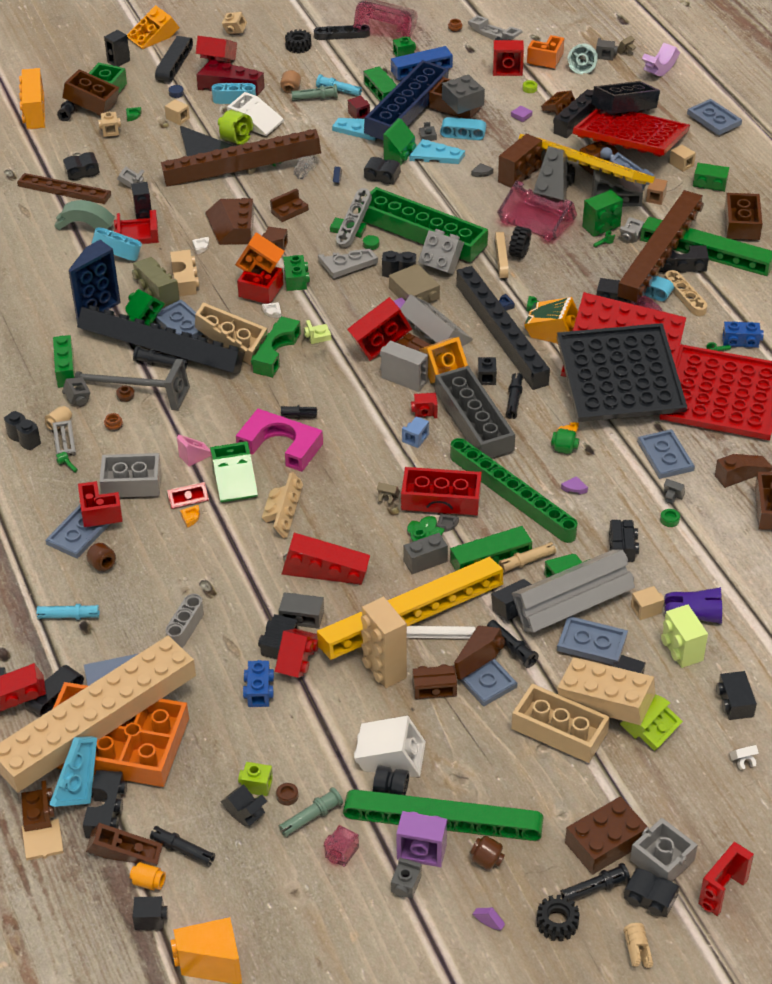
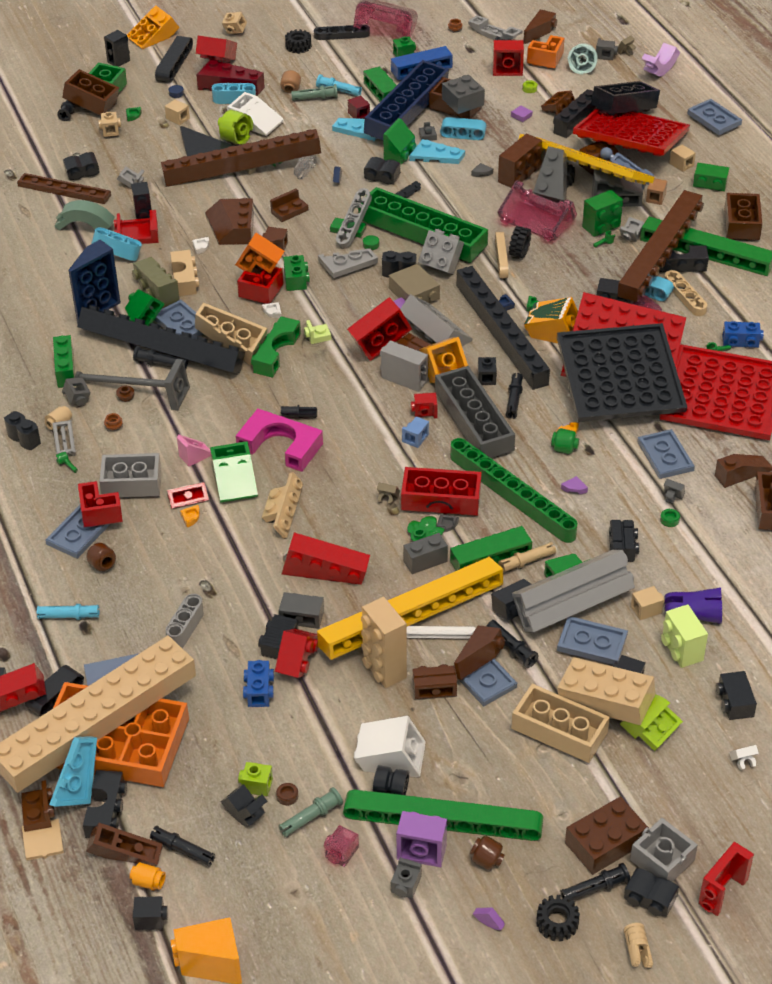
light orange brick [19,68,45,129] -> none
none -> black axle [395,181,421,198]
none -> reddish brown slope [523,9,557,44]

